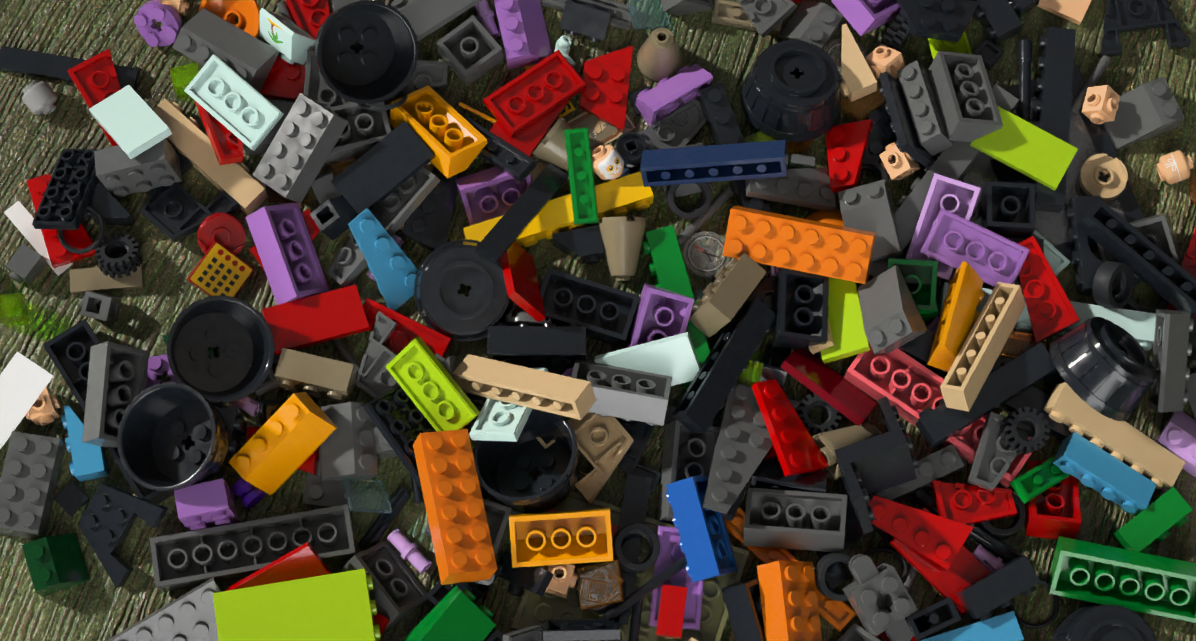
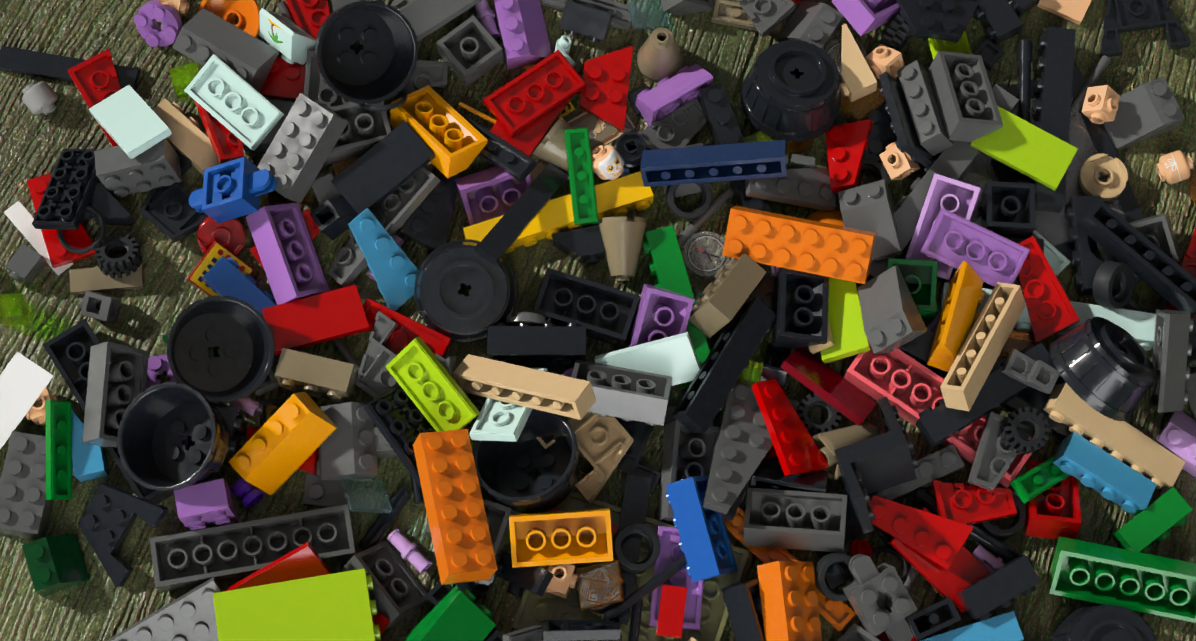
black tile [54,482,90,517] -> none
red tile [500,242,546,323] -> none
black tyre [1008,578,1060,629] -> none
none -> green tile [45,400,72,500]
none -> blue brick [189,157,277,223]
none -> blue brick [201,256,275,315]
none -> red plate [849,540,873,557]
none -> dark grey slope [1001,349,1060,394]

